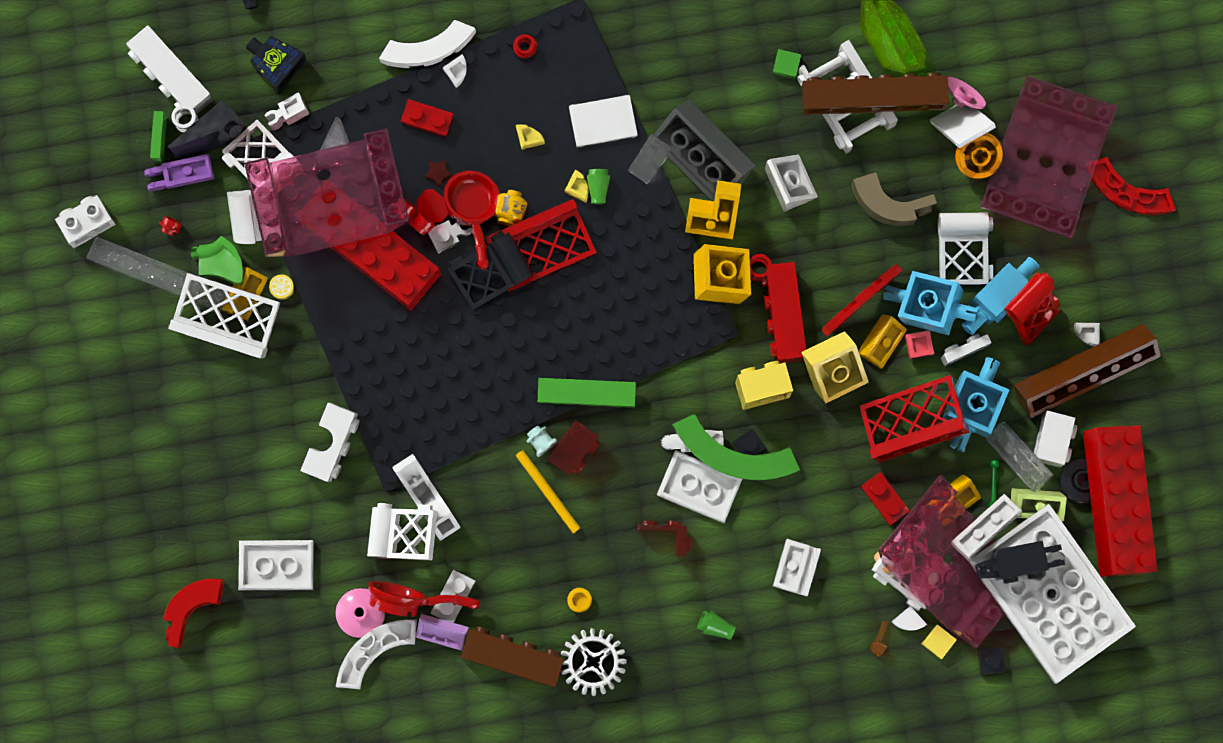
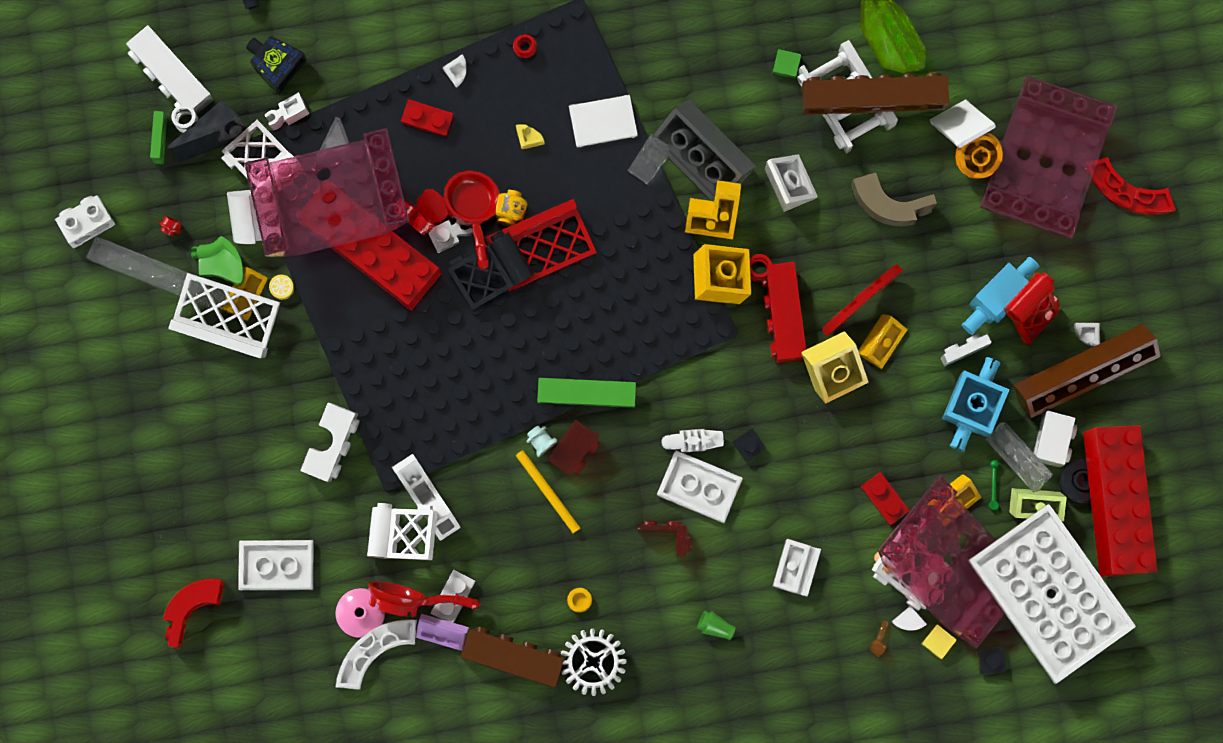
medium lavender hinge [144,154,214,191] -> none
white tile [379,20,476,68] -> none
clear red piece [425,160,452,187] -> none
light yellow tile [565,170,589,203] -> none
bright green cone [587,169,610,204] -> none
bright green tile [672,414,800,480] -> none
light yellow brick [735,361,793,410] -> none
red fence [859,375,970,463] -> none
medium azure brick [883,271,980,335] -> none
coral plate [905,331,934,360] -> none
white piece [938,212,993,285] -> none
bright pink dish [948,77,986,109] -> none
white tile [951,494,1022,561] -> none
black hinge [975,541,1065,584] -> none

